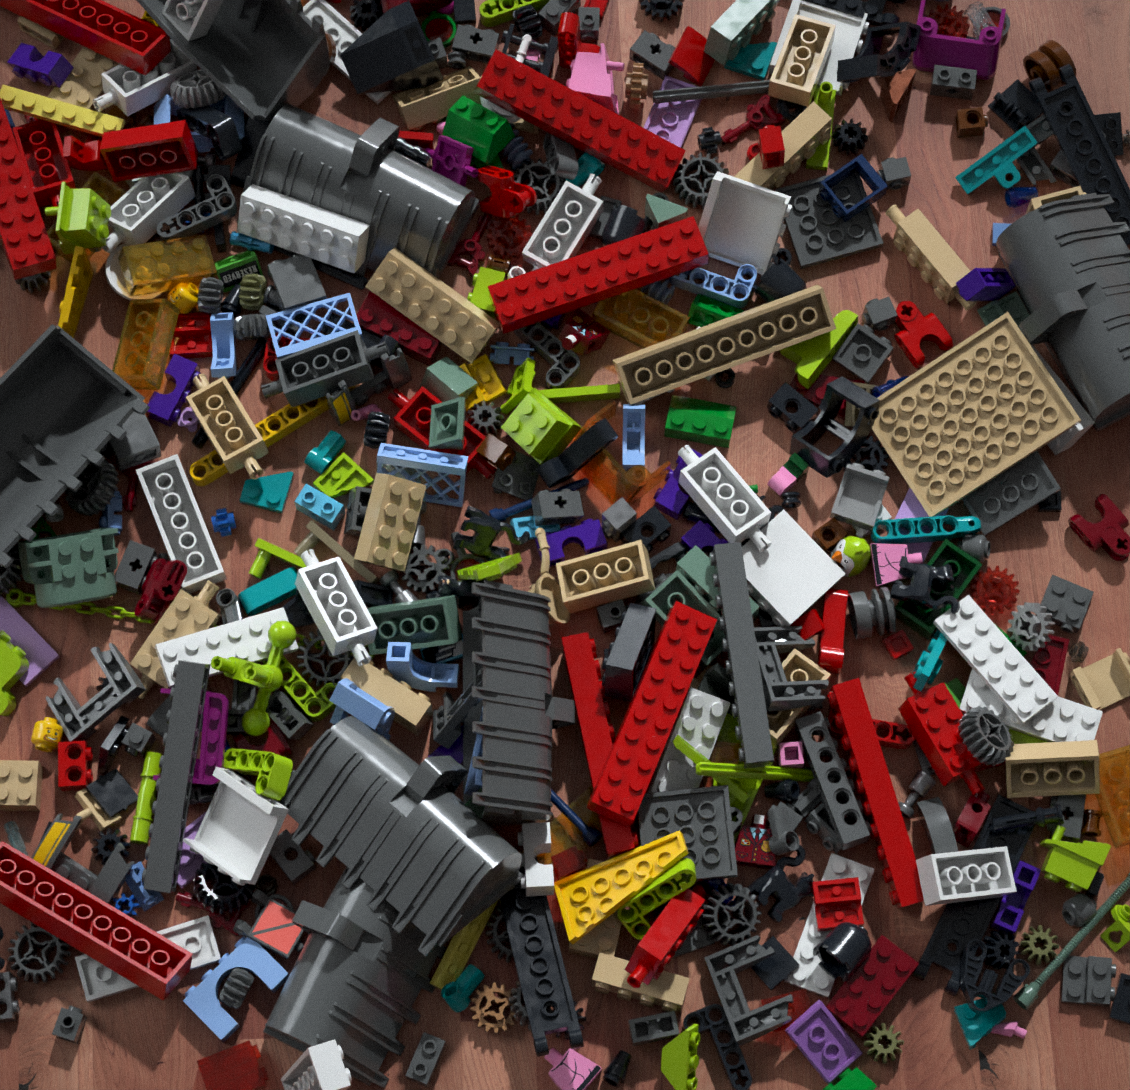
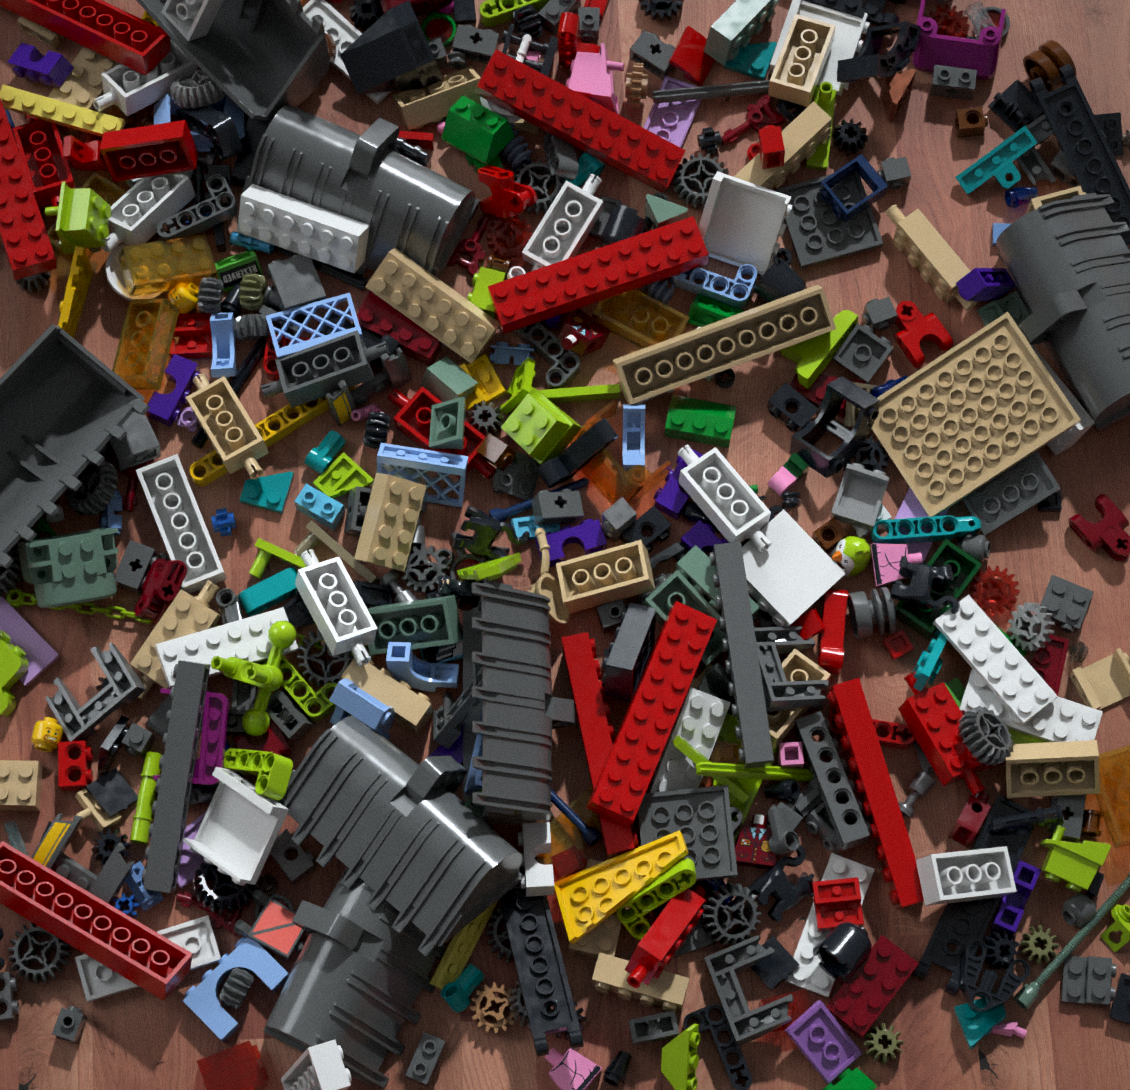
magenta plate [424,135,479,187] -> none
dark grey arch [917,797,958,854] -> none

